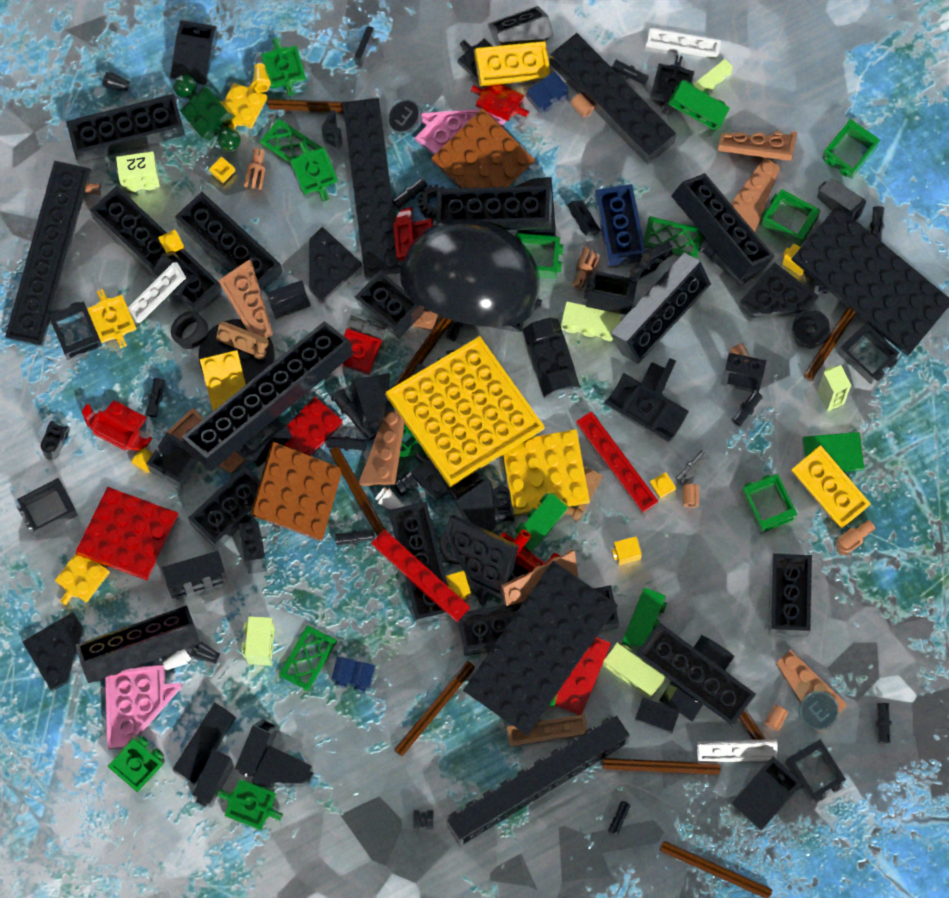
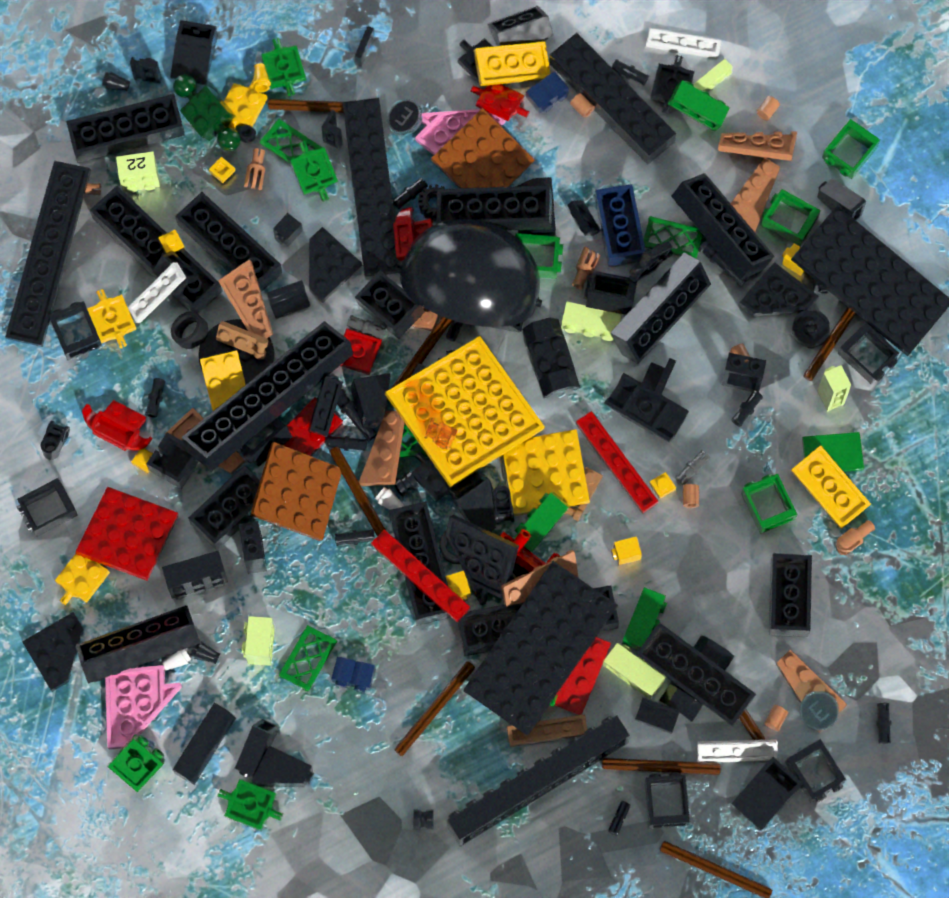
black slope [193,749,234,808] -> none
black pin [869,206,885,242] -> none
none -> black plate [130,57,162,84]
none -> black plate [238,125,256,143]
none -> black brick [273,213,303,247]
none -> black plate [308,376,343,437]
none -> clear orange plate [424,418,458,450]
none -> black window [645,772,690,829]
none -> nougat piece [756,96,780,121]

